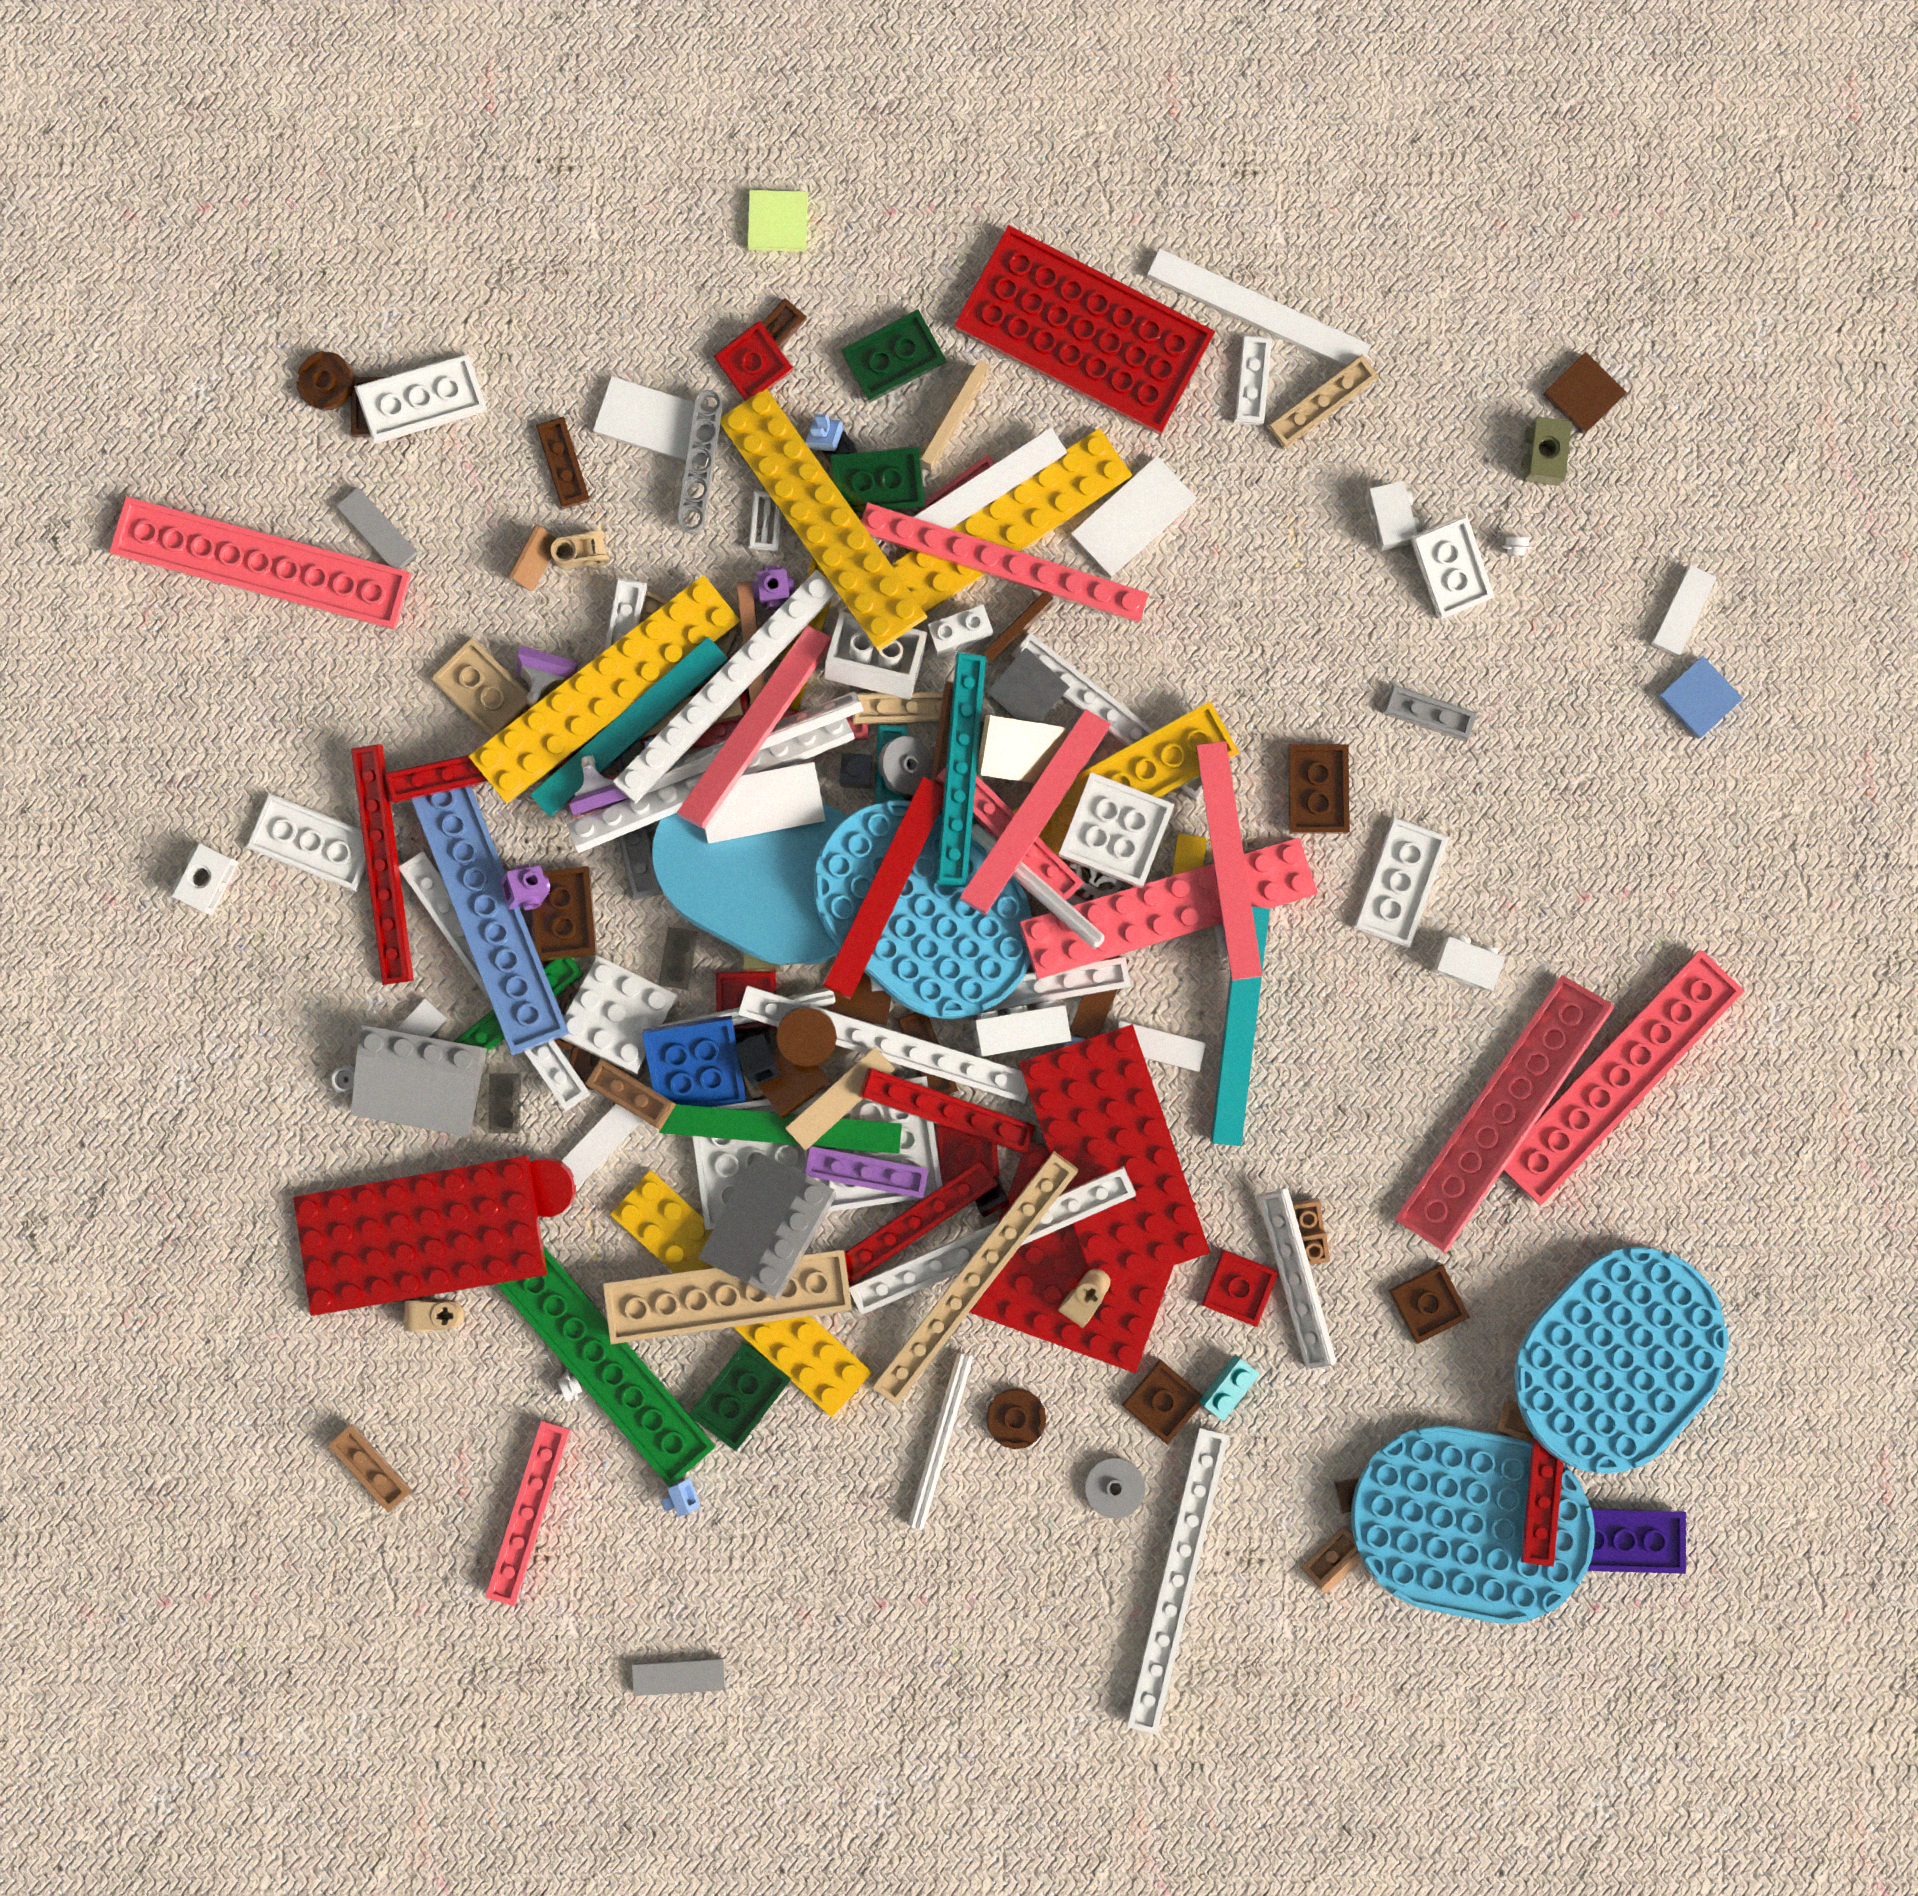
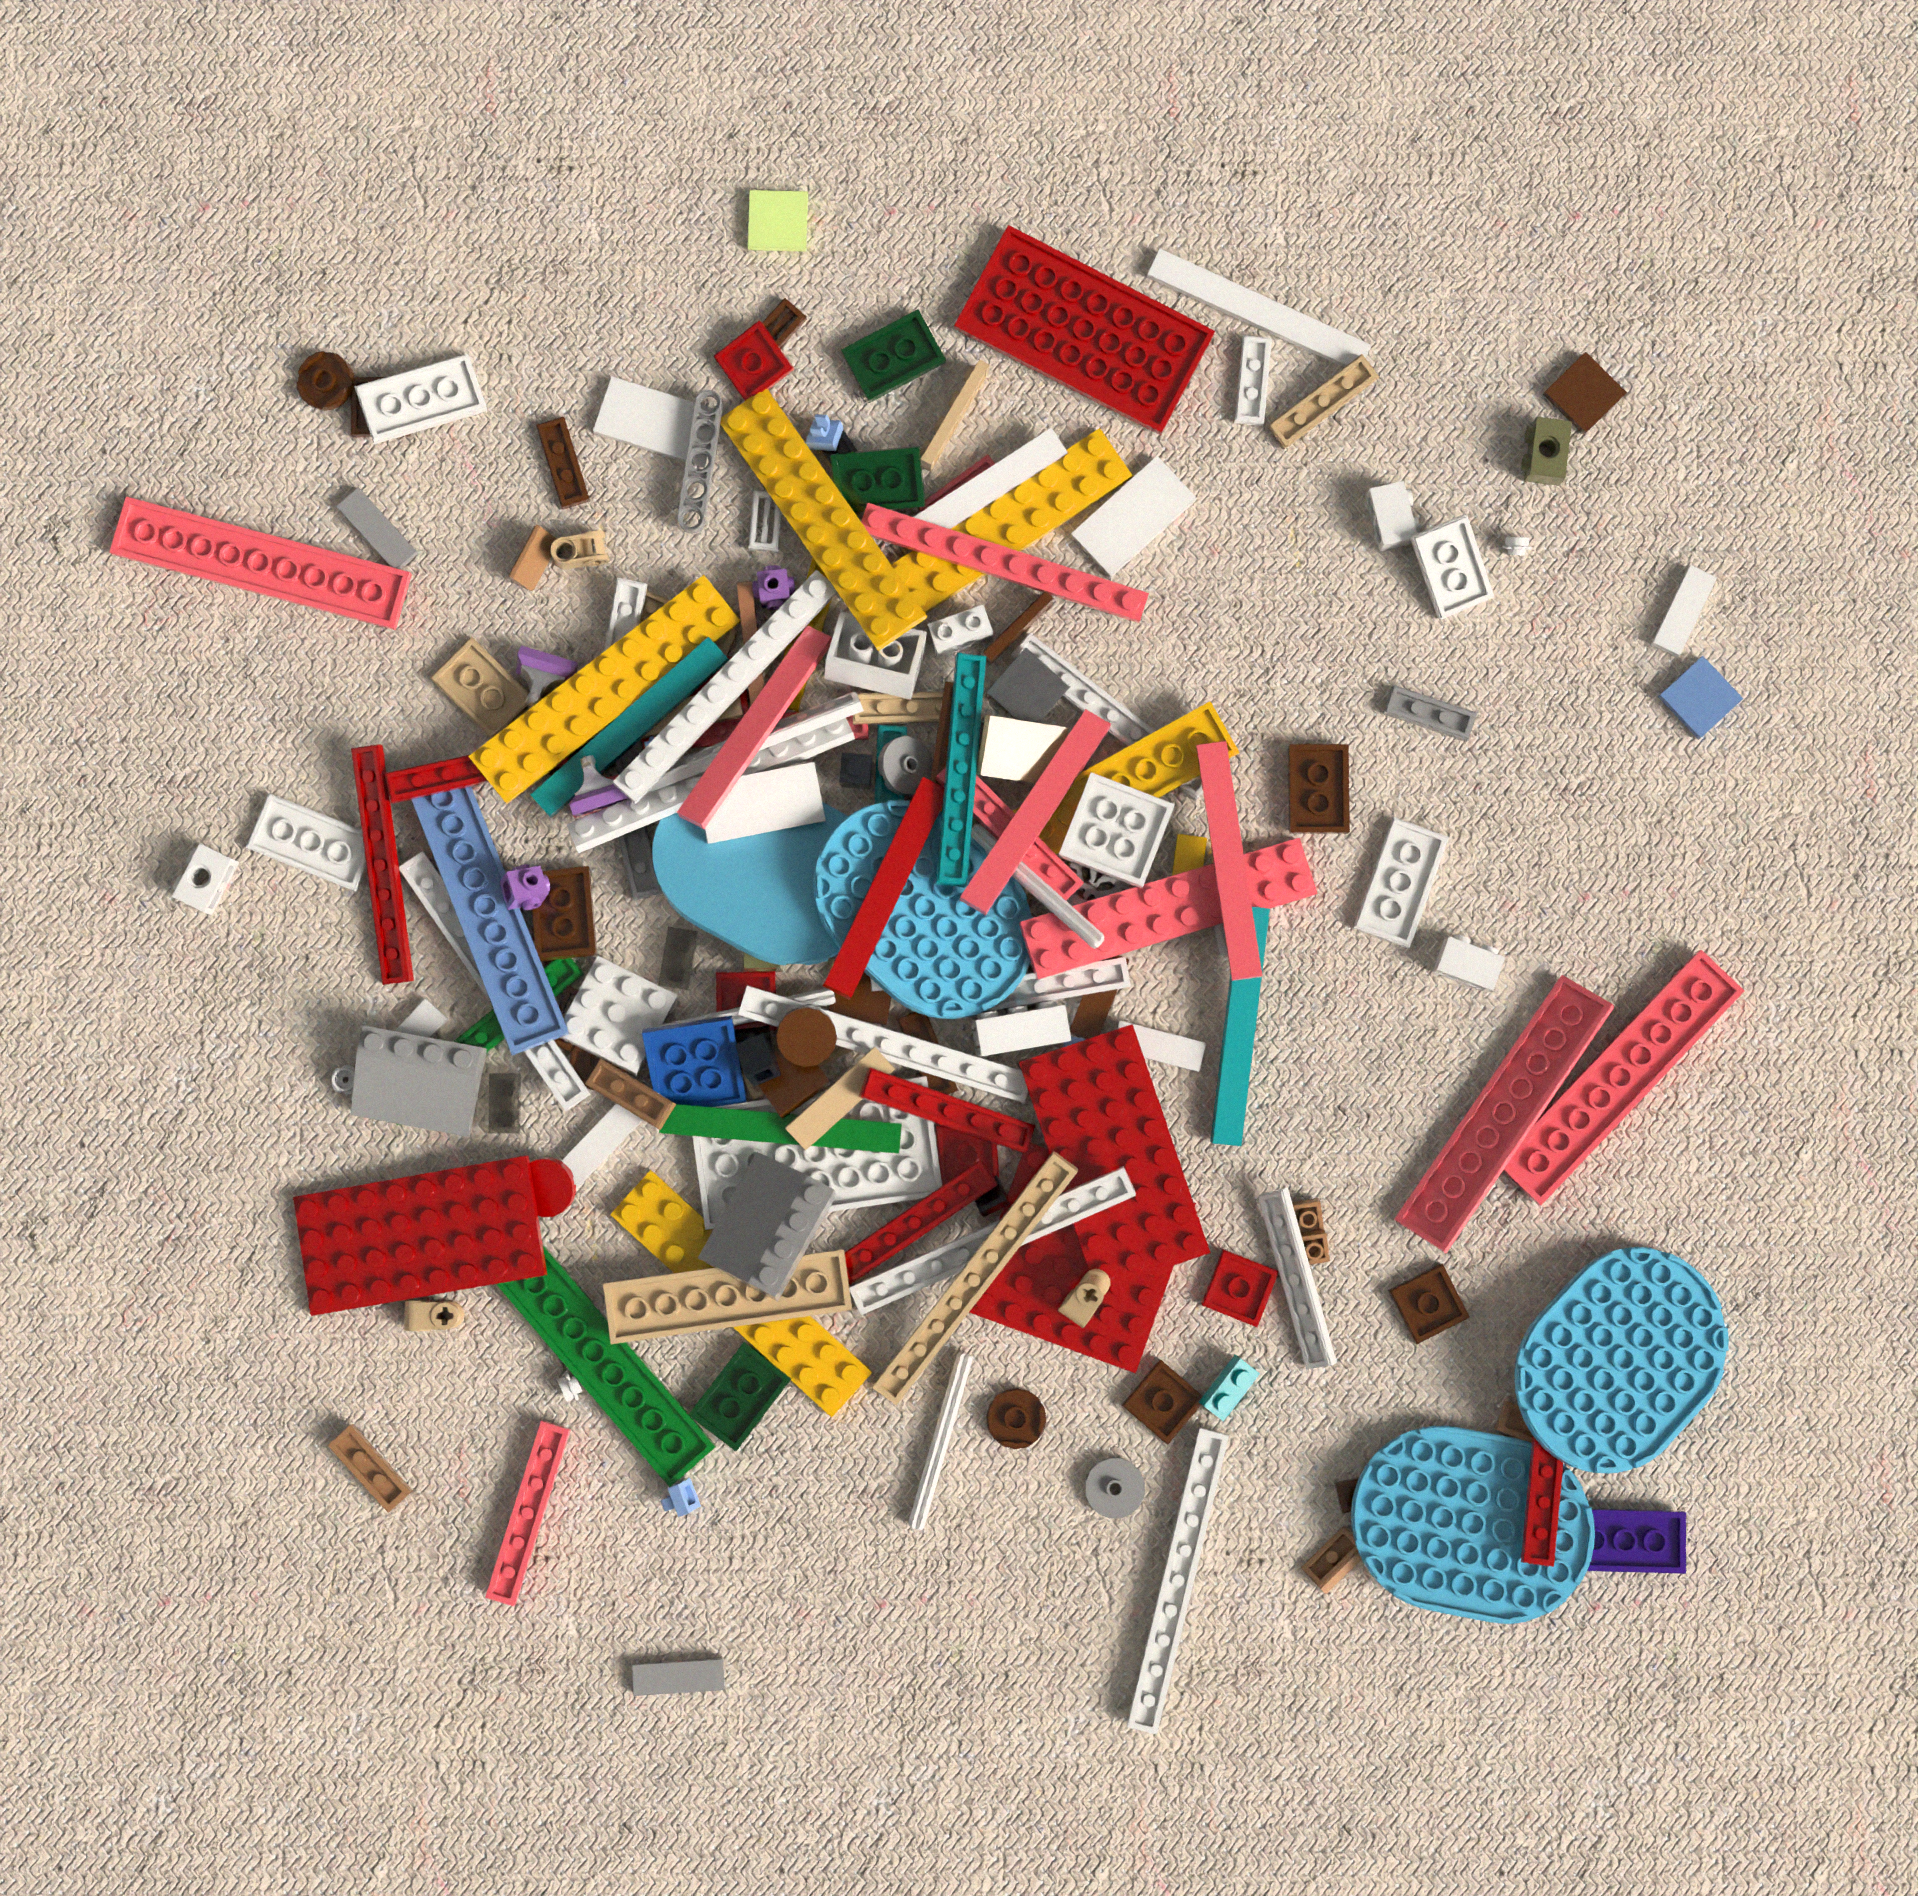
medium lavender plate [805,1146,929,1198] -> none

